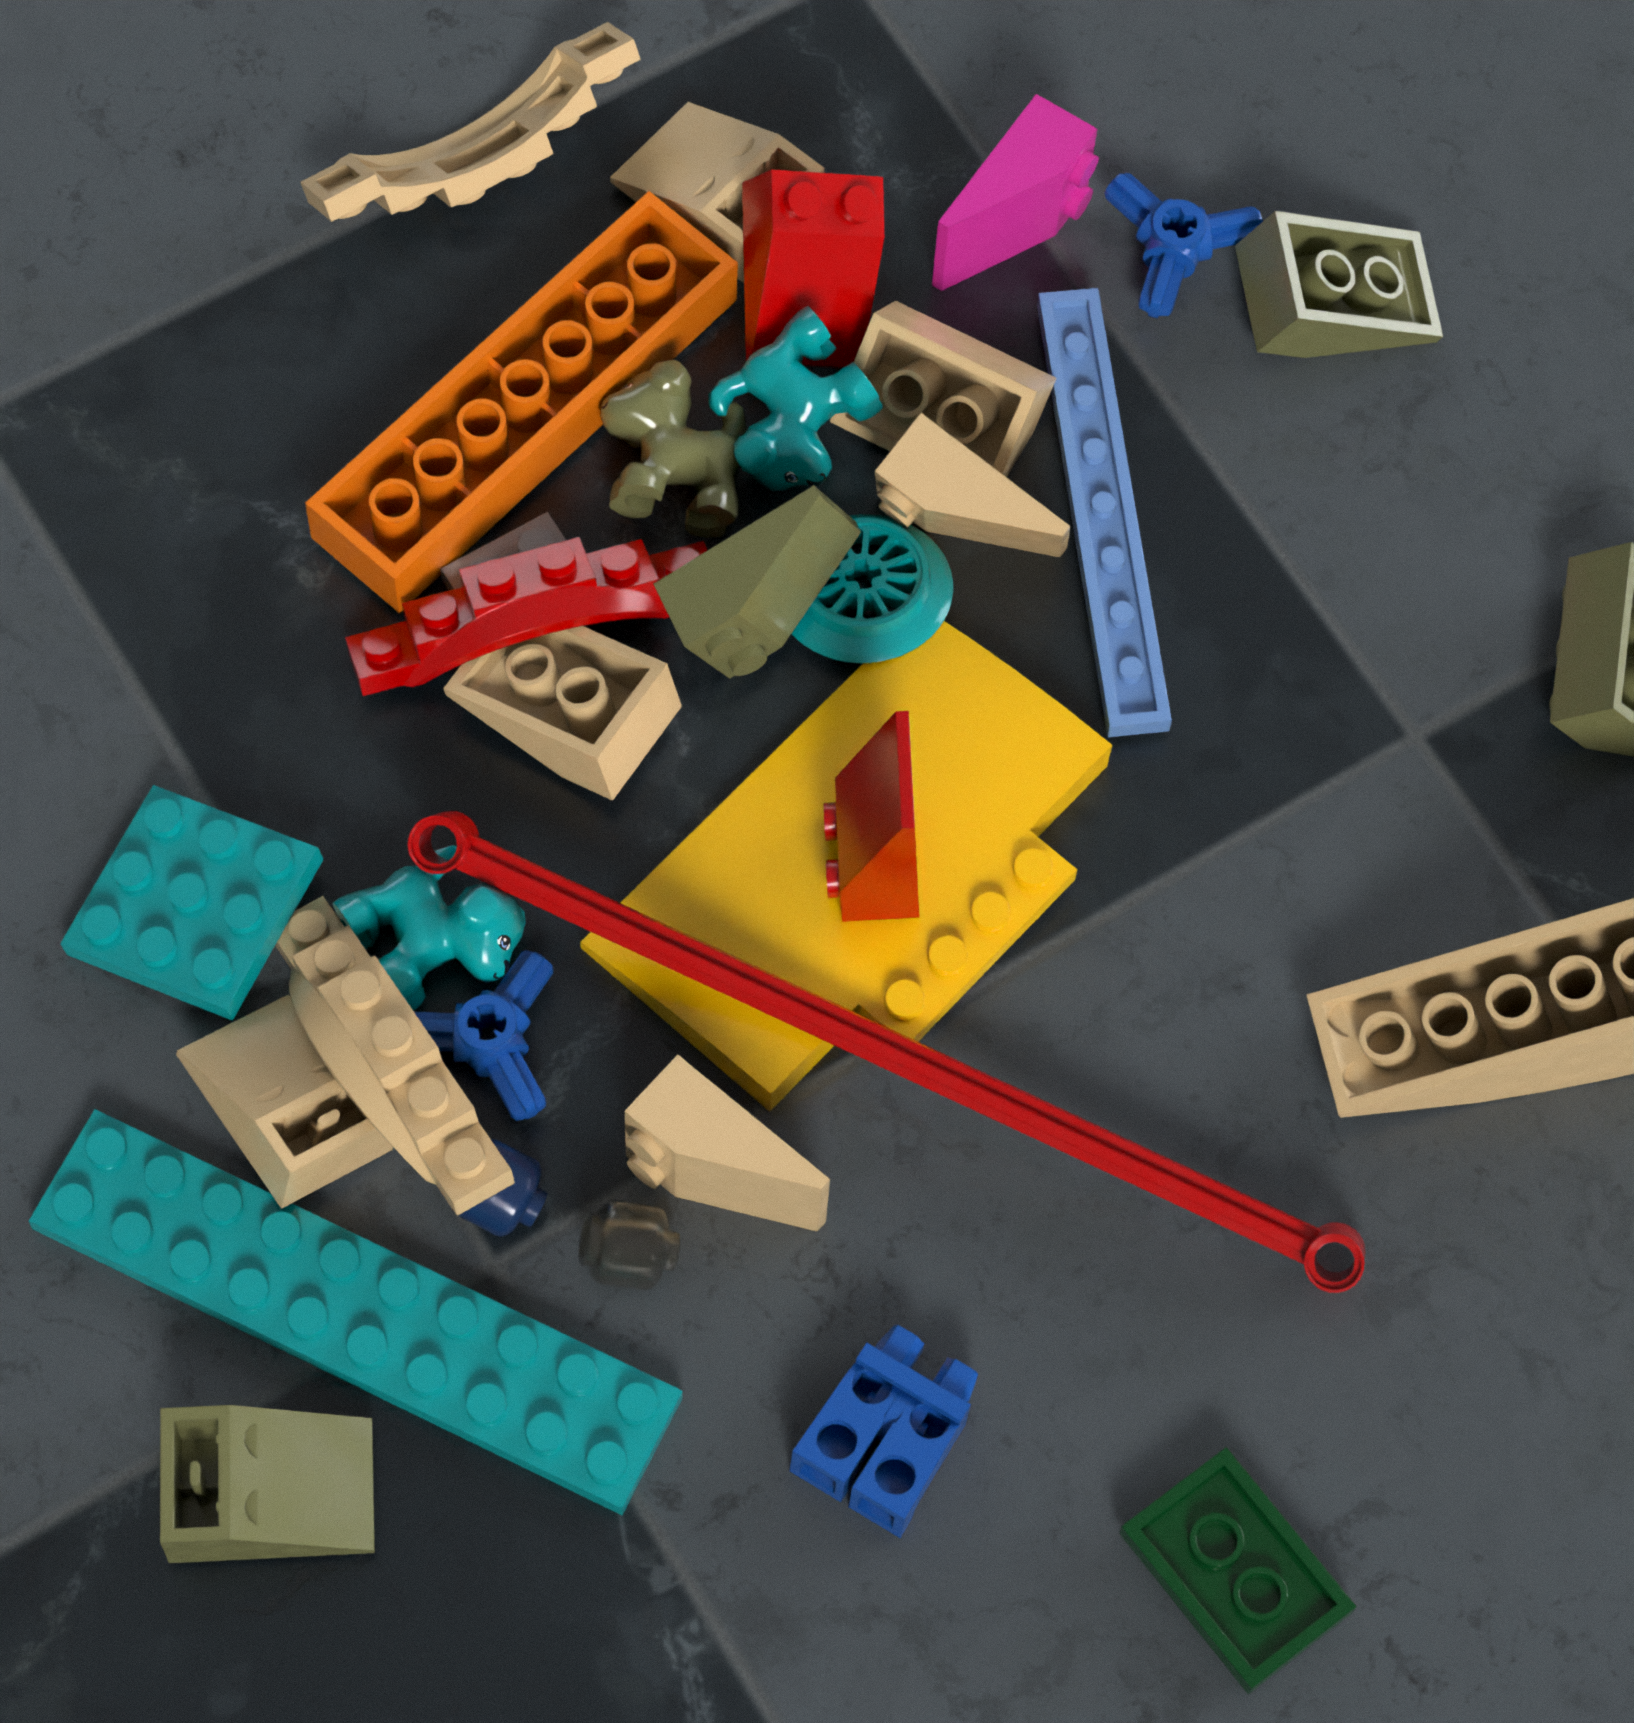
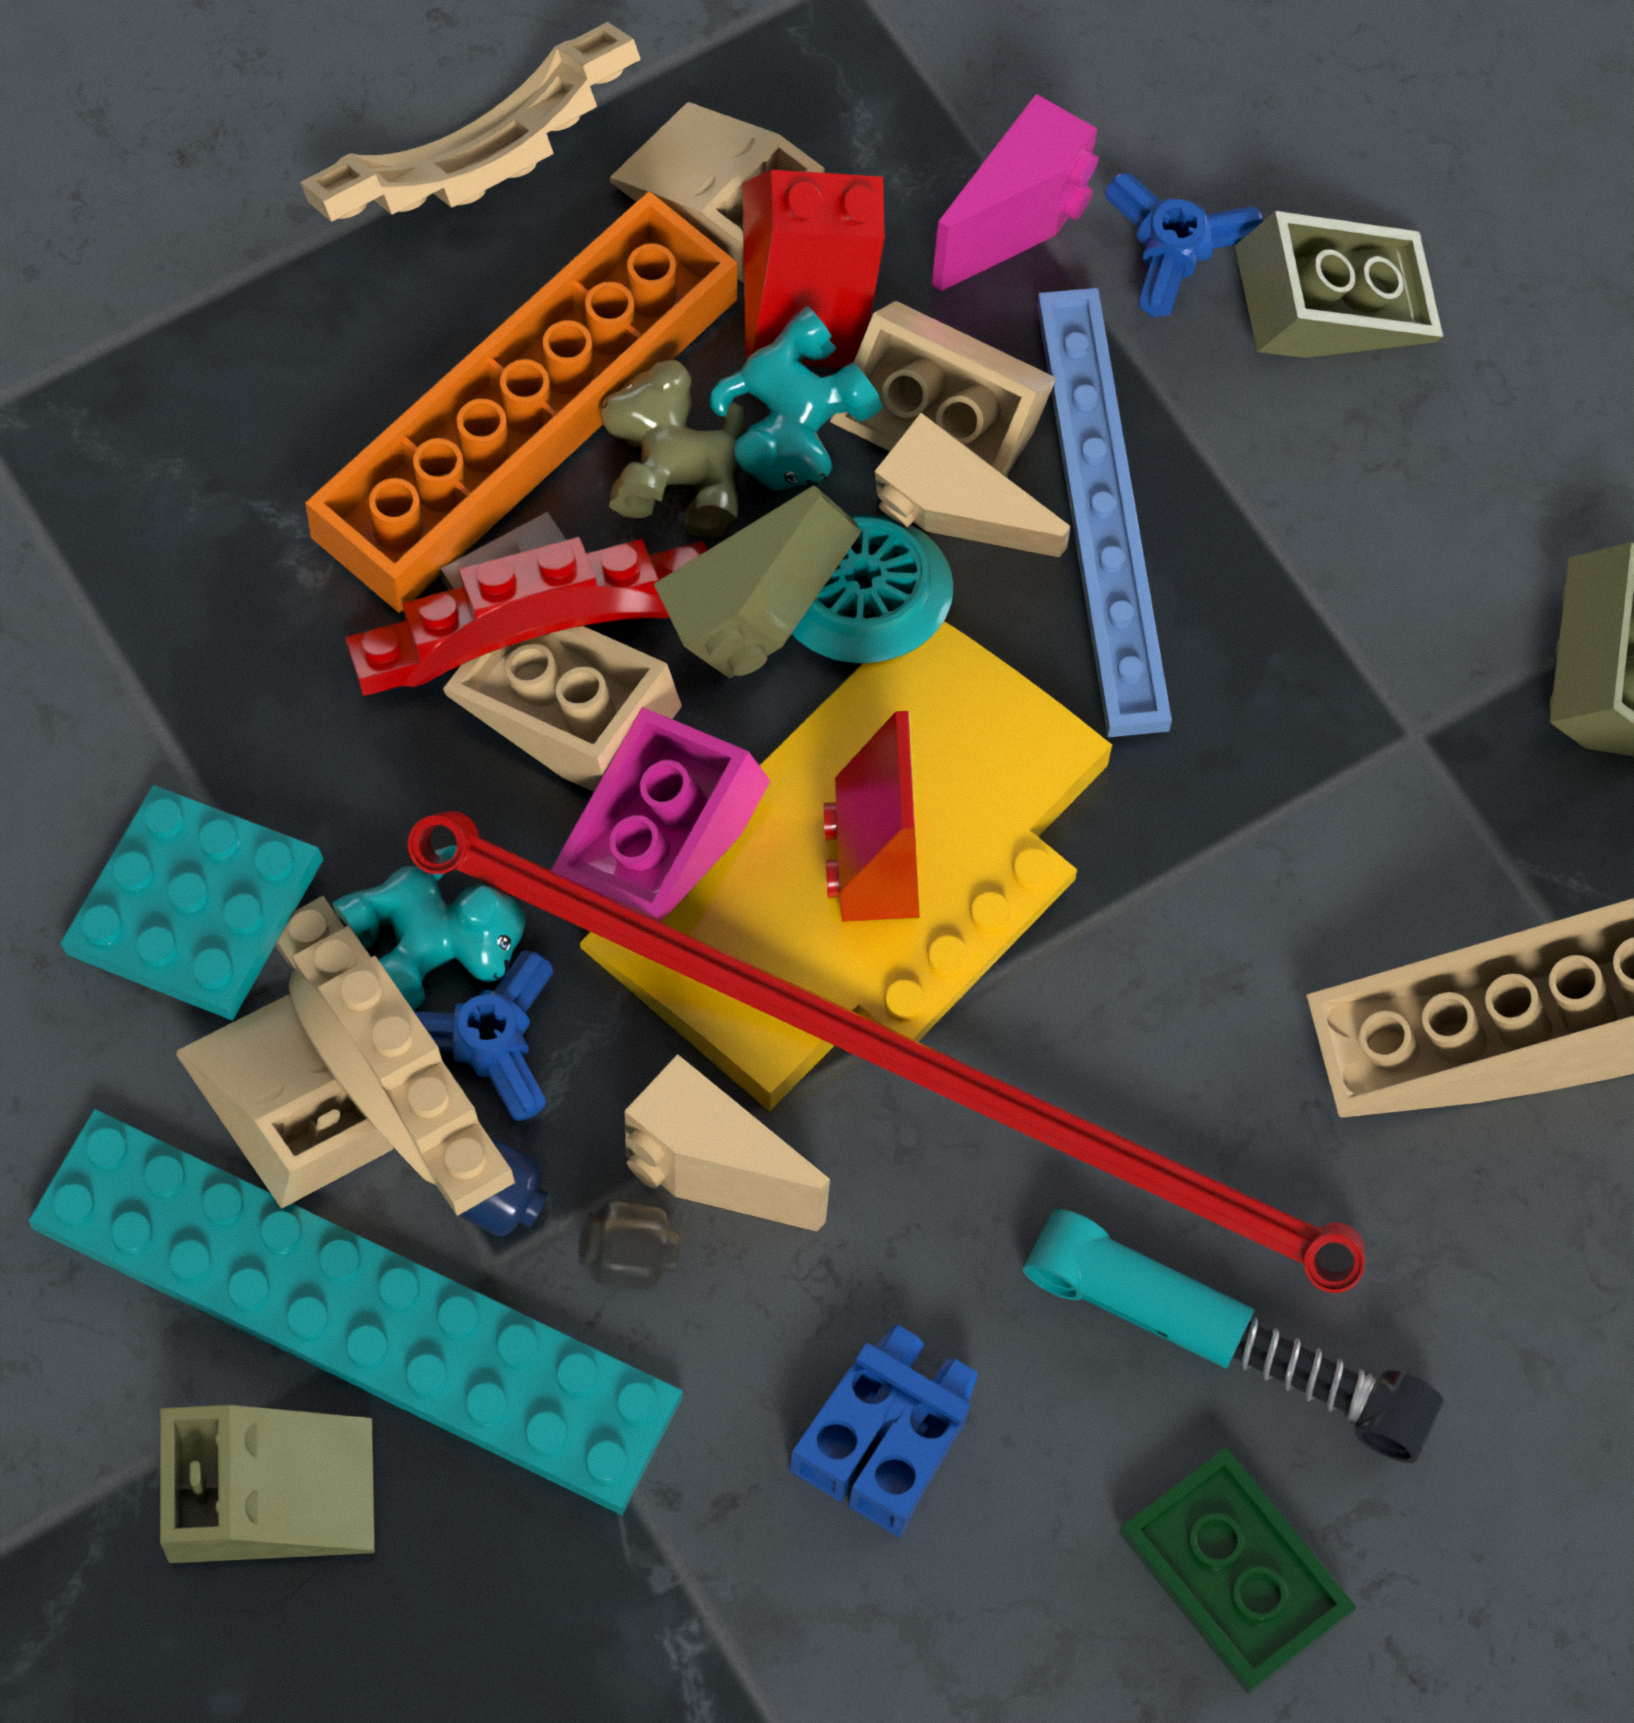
none -> dark pink slope [550,707,770,922]
none -> piece [1023,1209,1444,1463]

